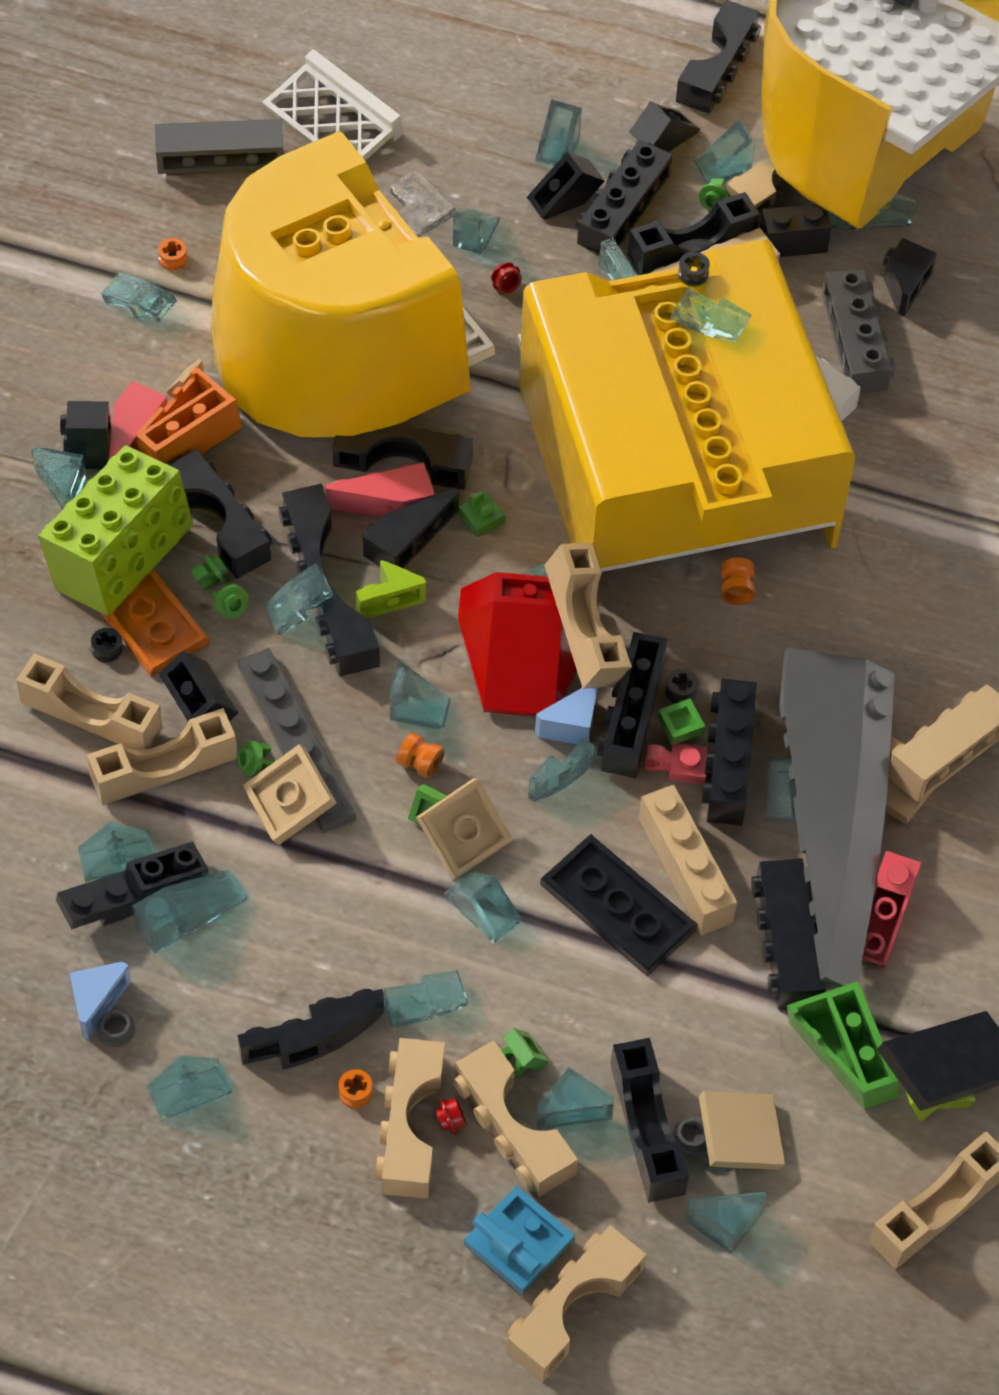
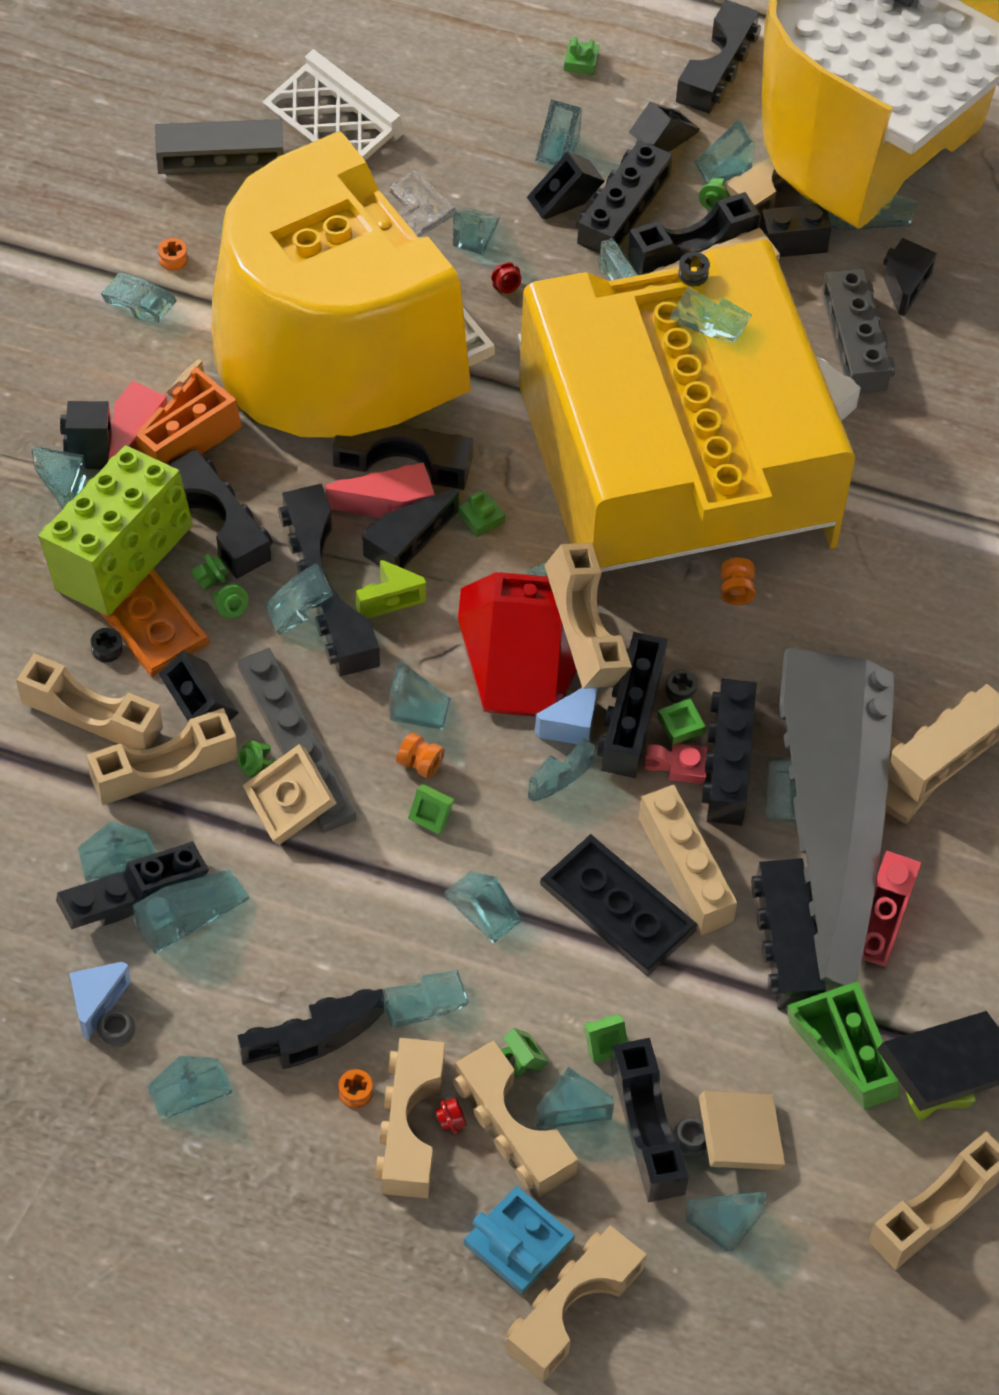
tan tile [416,778,513,879] -> none
none -> bright green tile [564,37,600,75]
none -> bright green tile [584,1014,628,1063]

